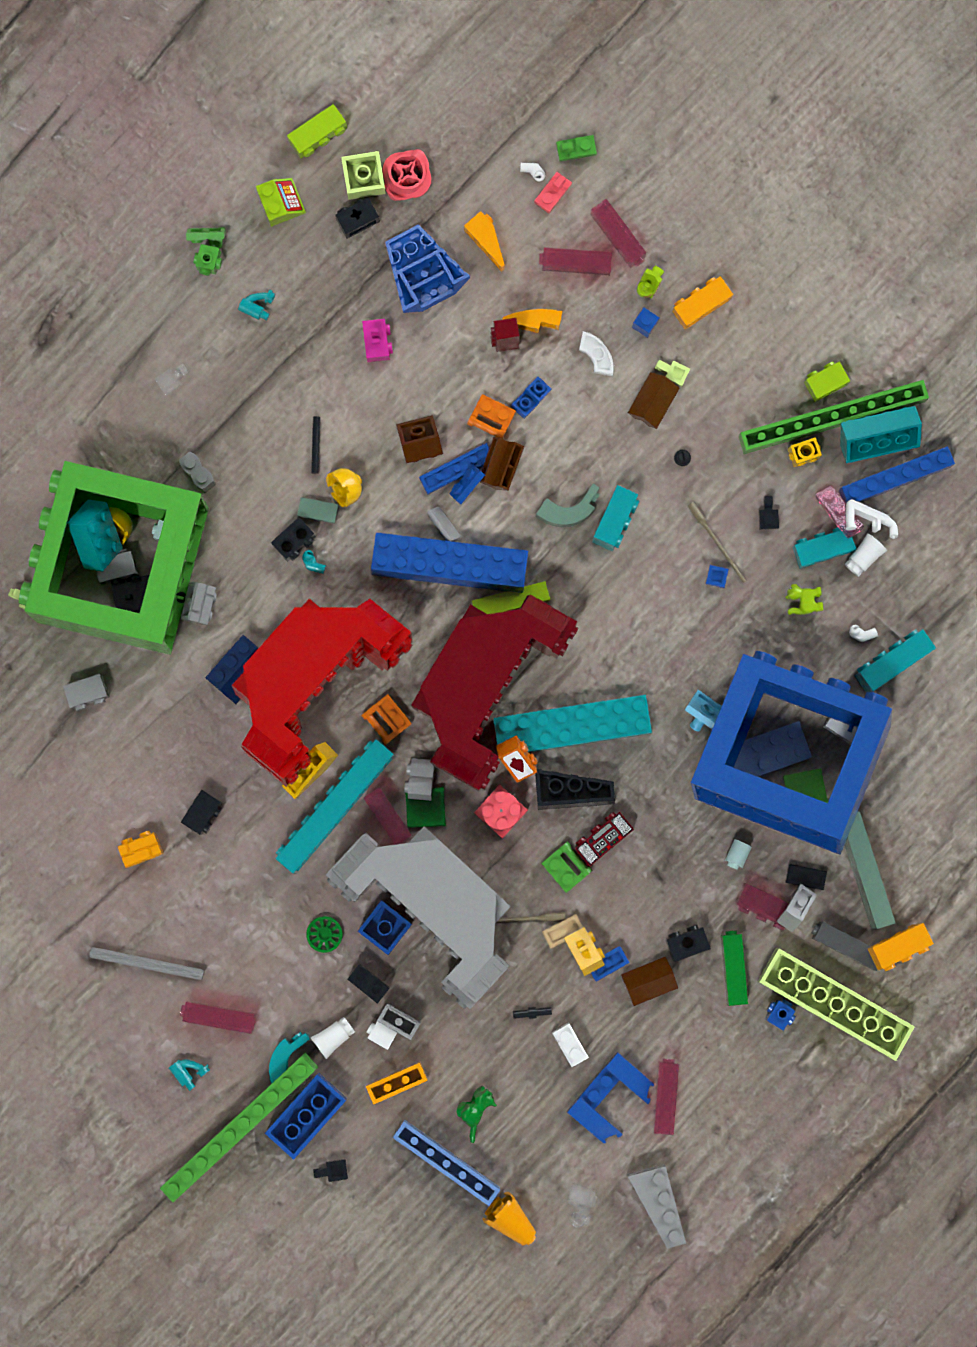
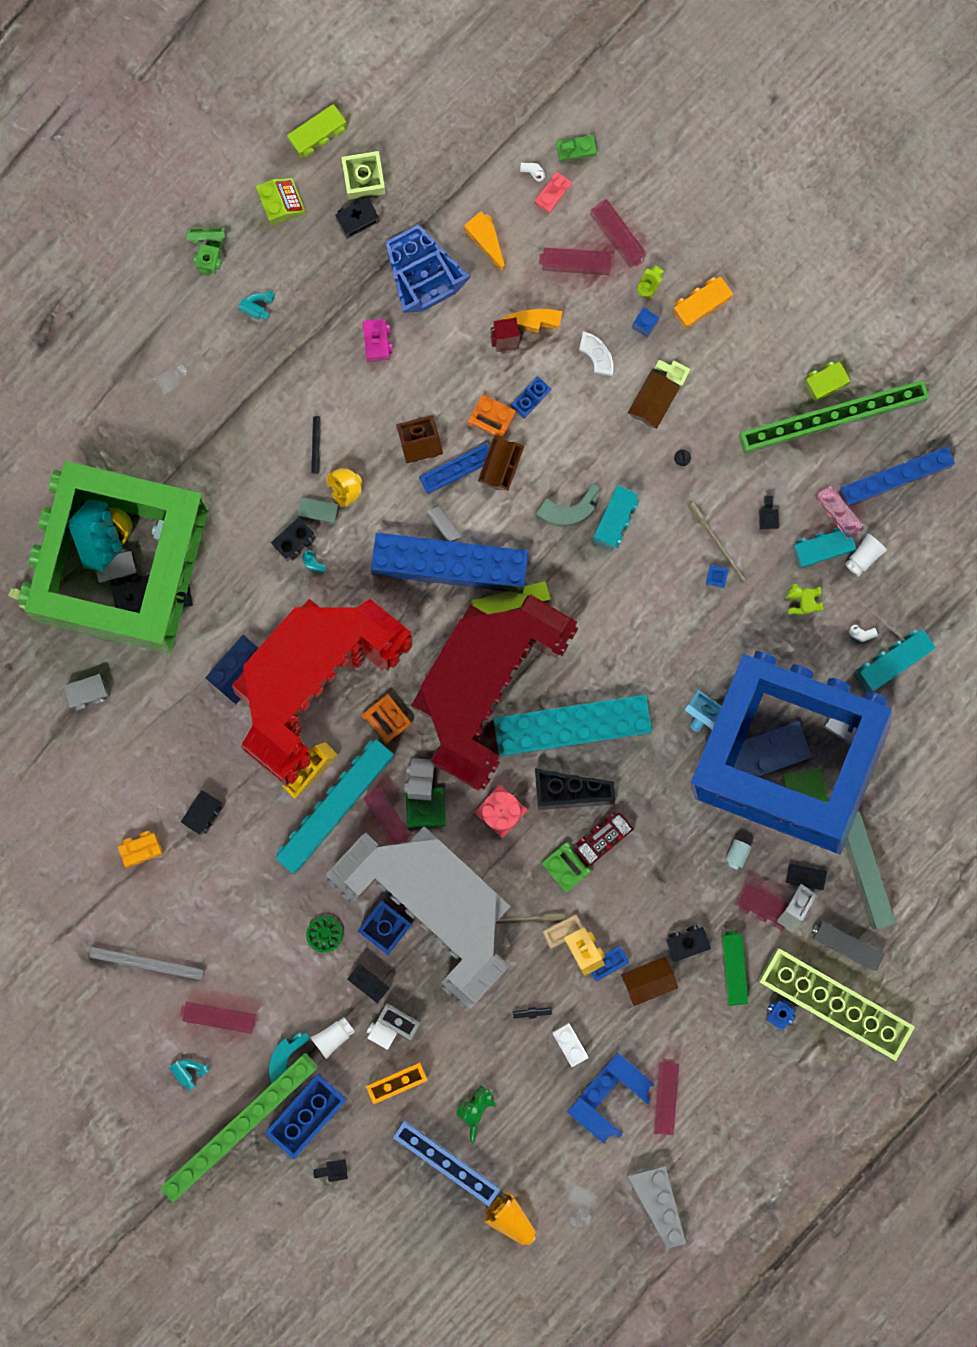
light grey brick [179,452,216,493] -> none
light grey brick [181,582,217,625] -> none
coral piece [382,149,431,201] -> none
blue plate [449,464,485,504] -> none
orange brick [496,735,538,783] -> none
yellow head [788,437,822,467] -> none
teal brick [840,406,922,464] -> none
white piece [845,500,898,539] -> none
light orange wedge [867,923,934,971] -> none

